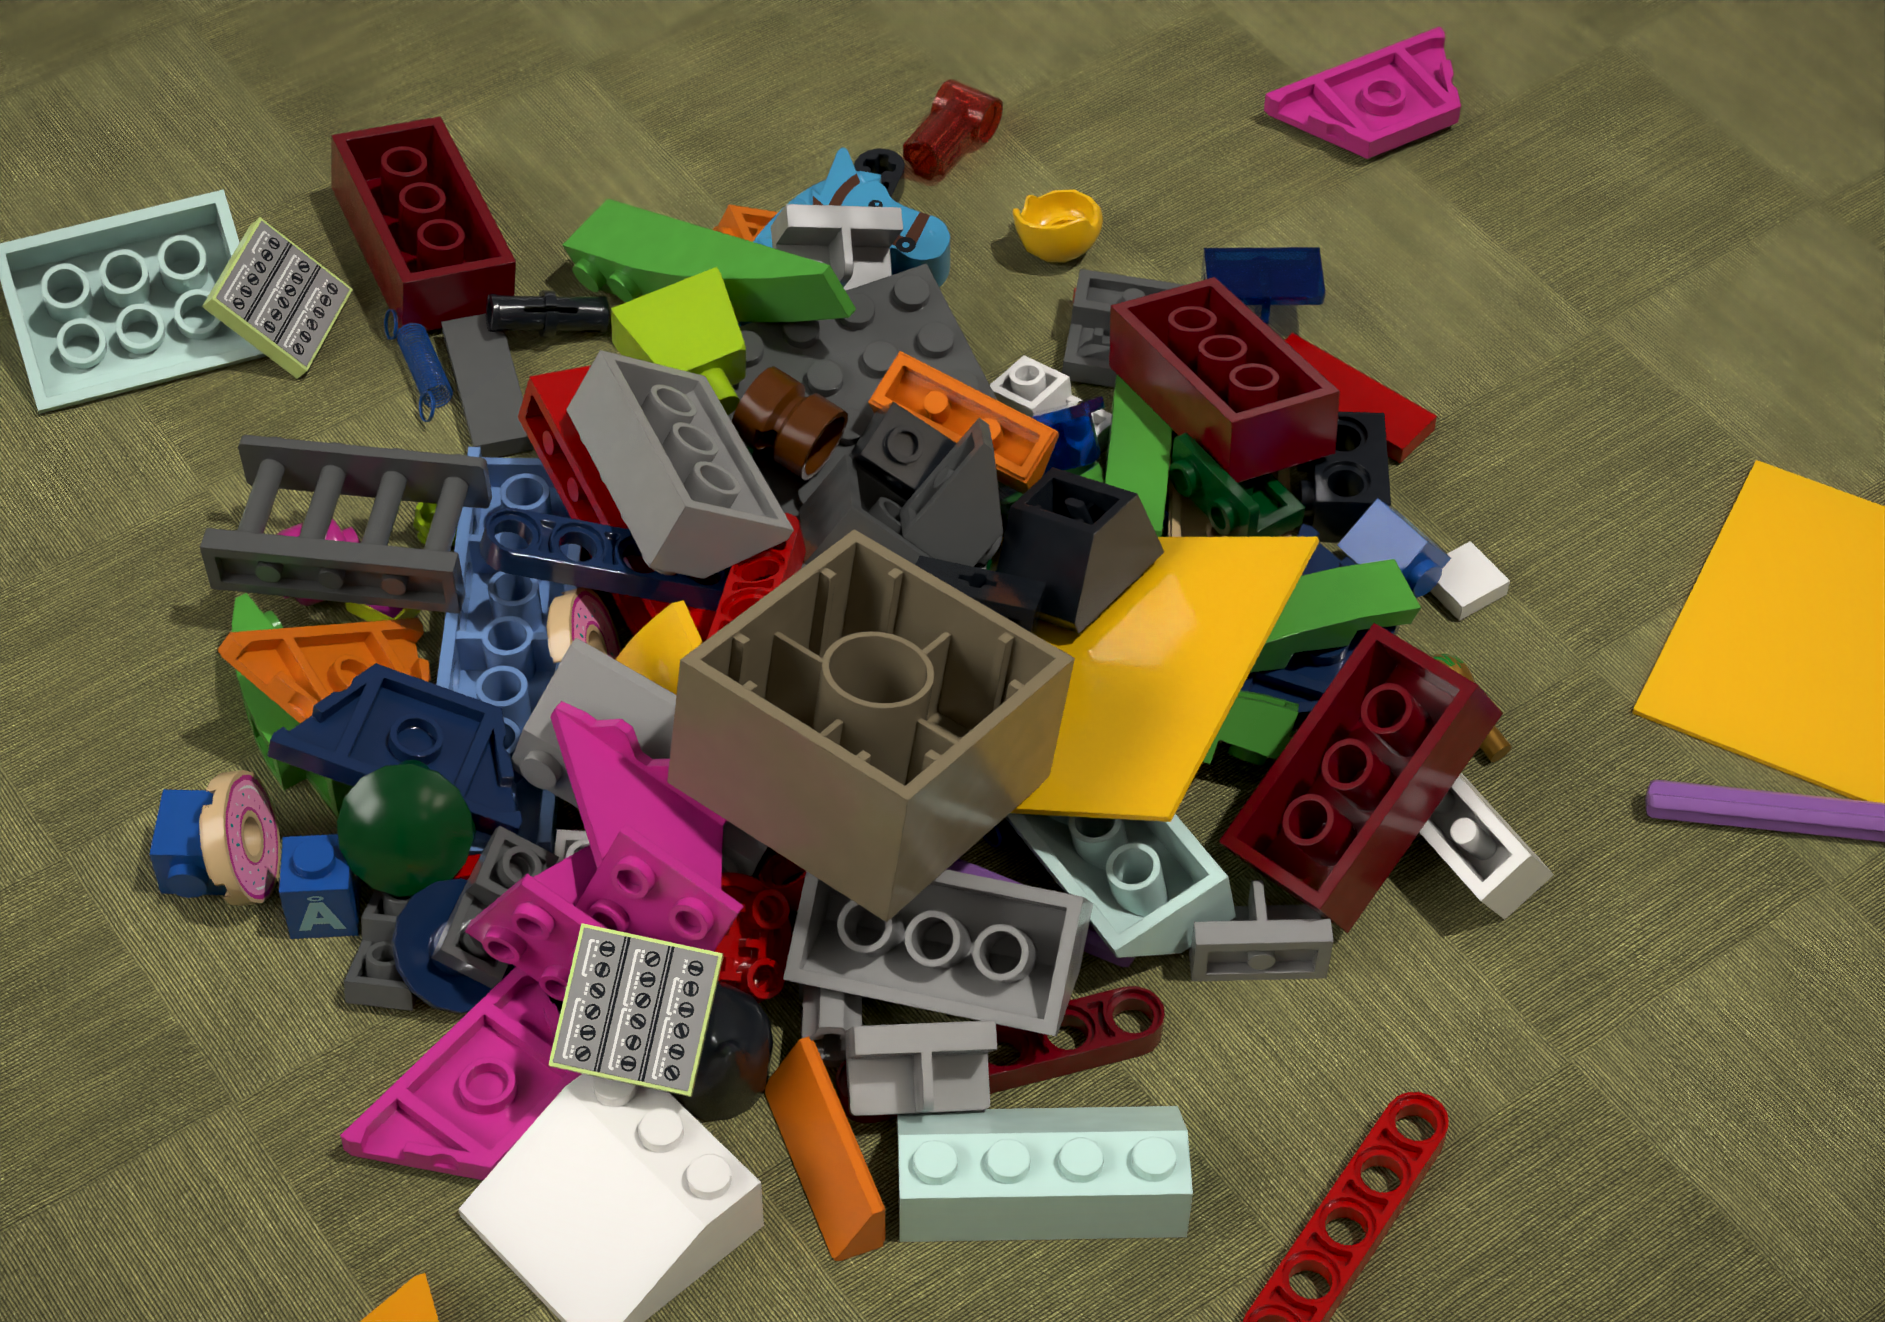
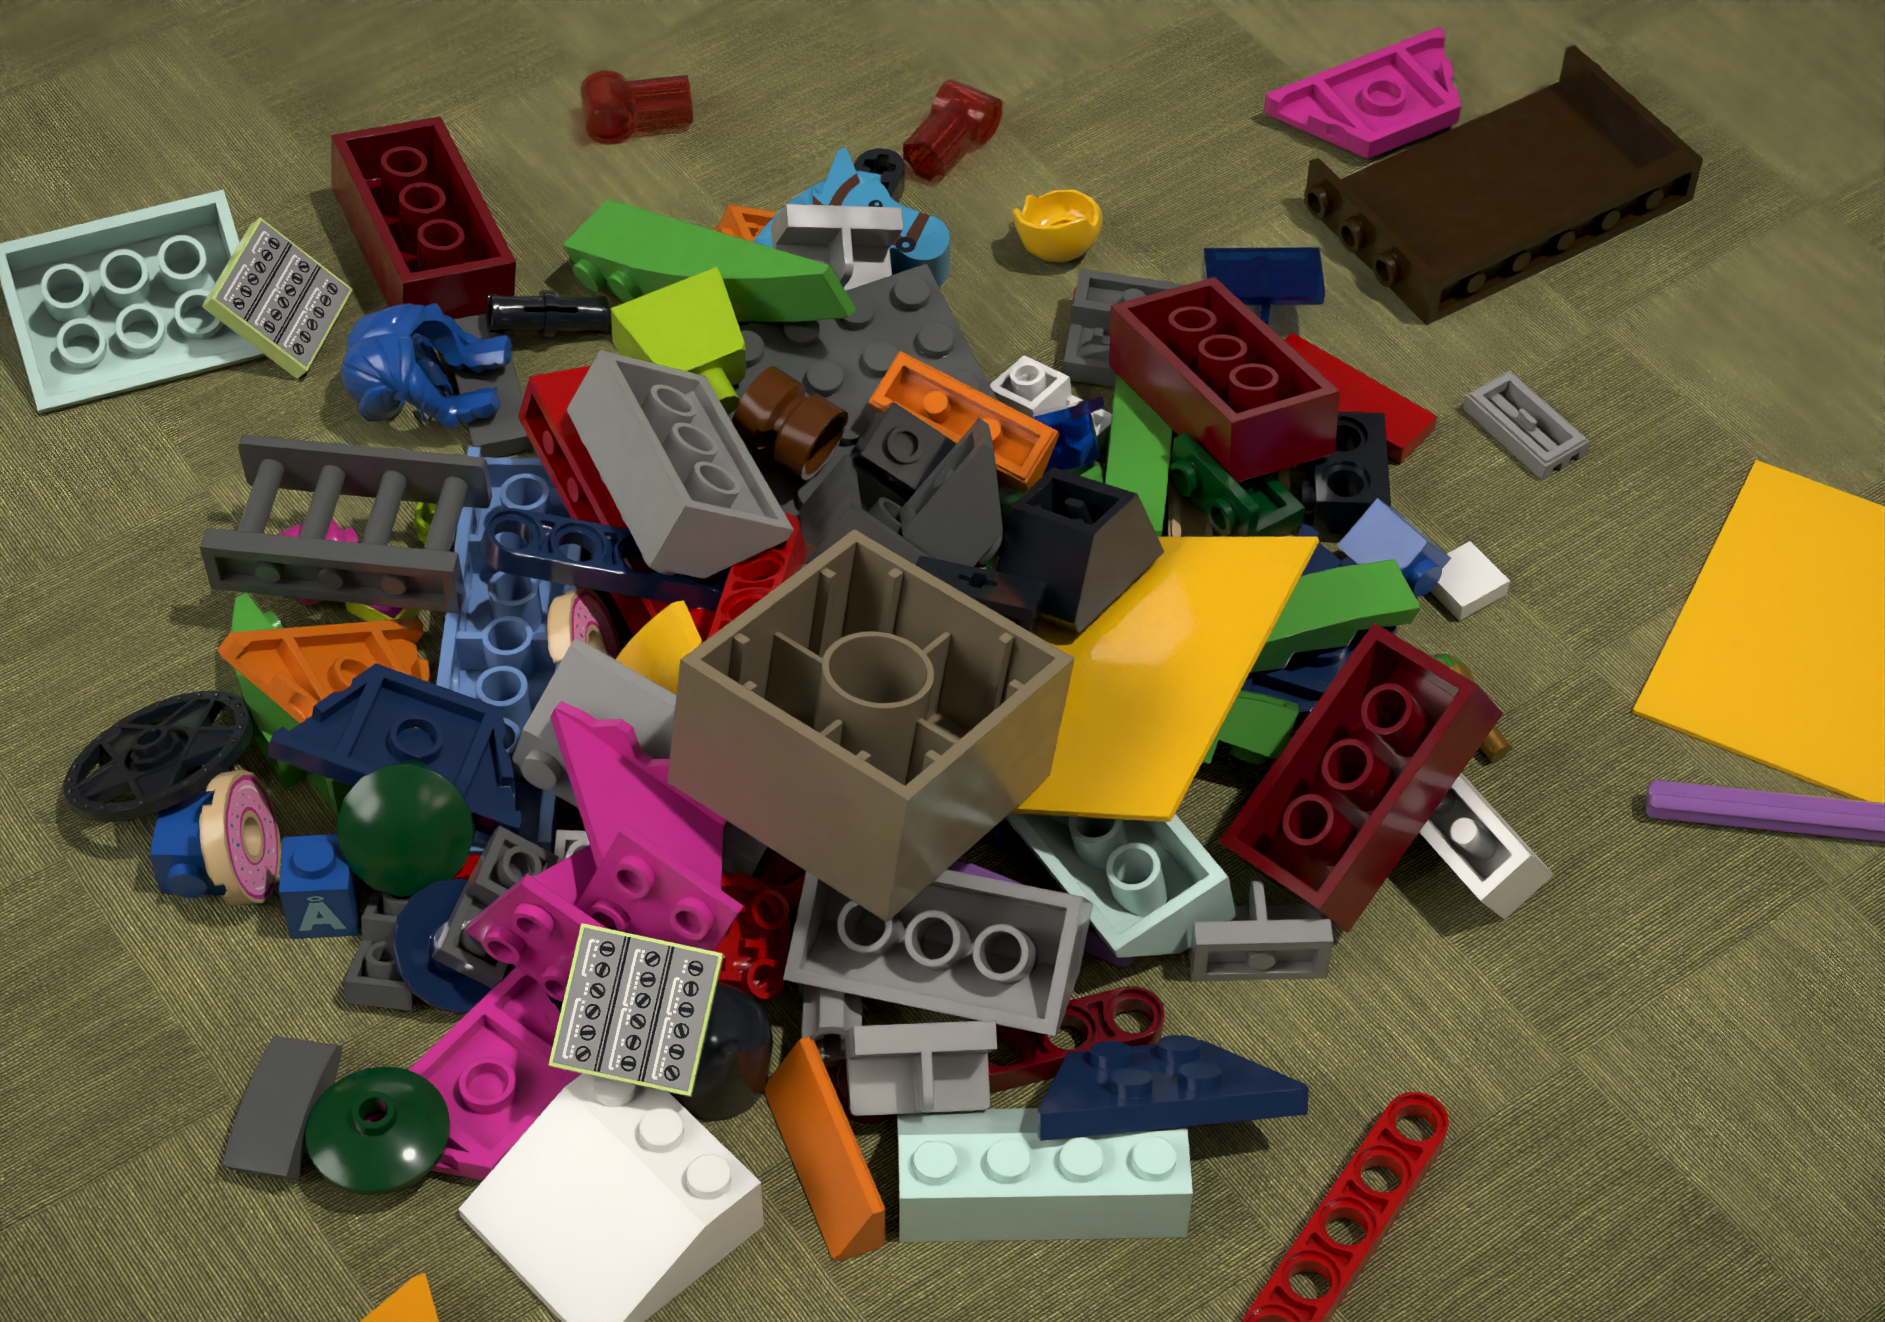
none -> black wheel [63,691,254,822]
none -> dark grey slope [222,1036,343,1181]
none -> dark green dish [305,1067,451,1195]
none -> blue hair [341,303,513,429]
none -> clear red piece [580,70,693,145]
none -> dark blue wing [1038,1035,1309,1141]
none -> dark brown panel [1304,44,1703,325]
none -> light grey tile [1463,370,1590,481]

